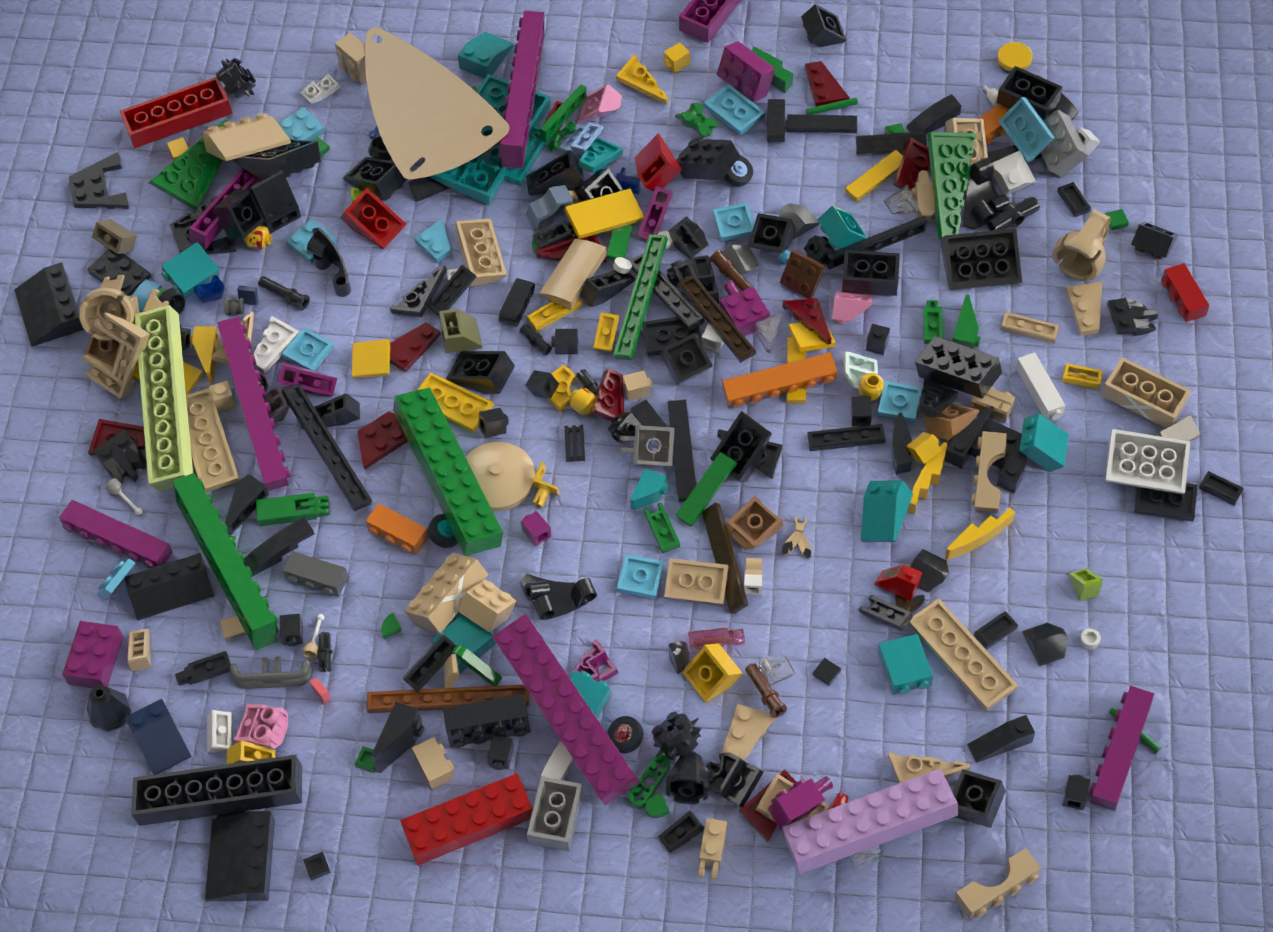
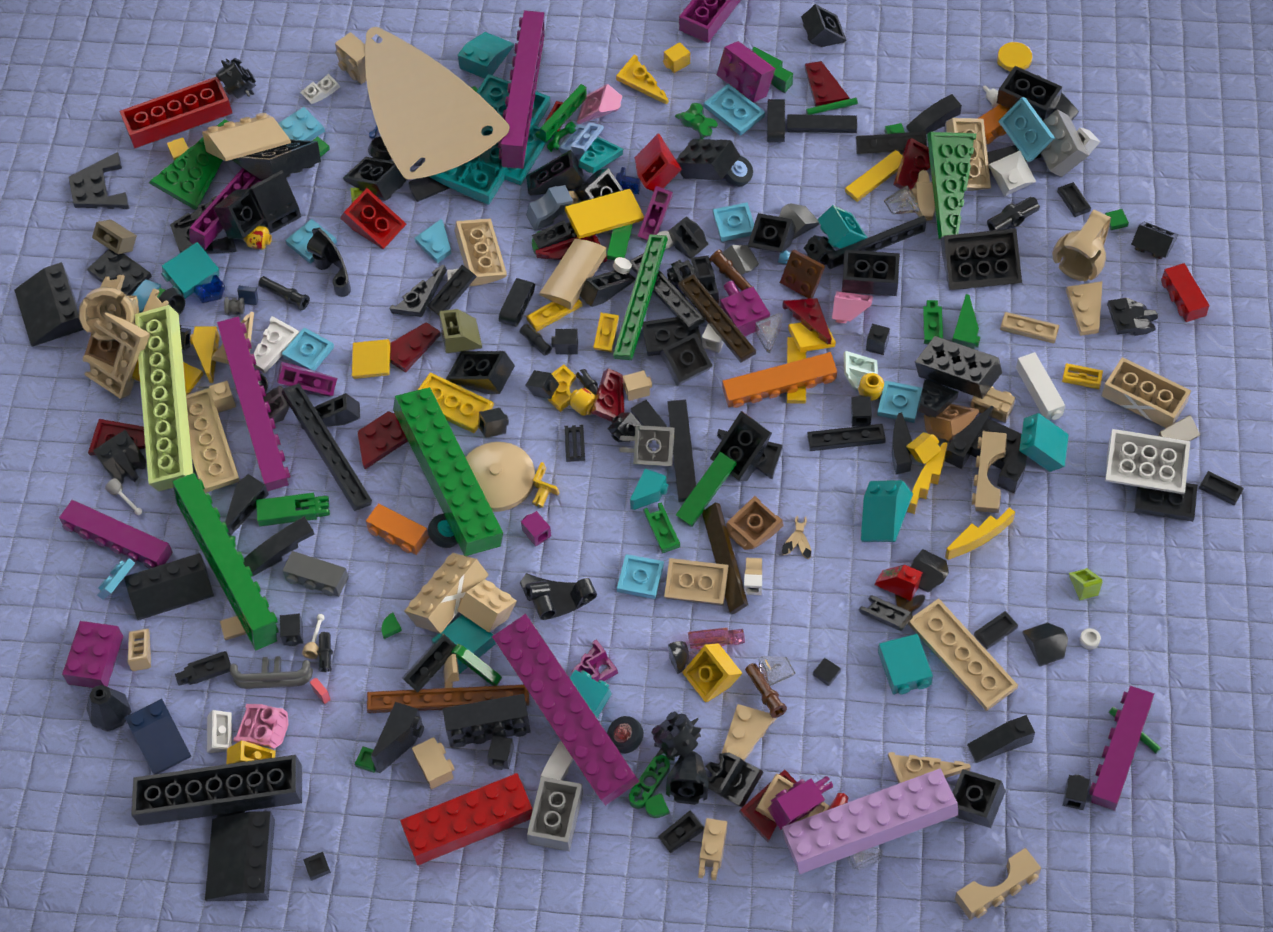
black panel [963,158,1011,229] -> none

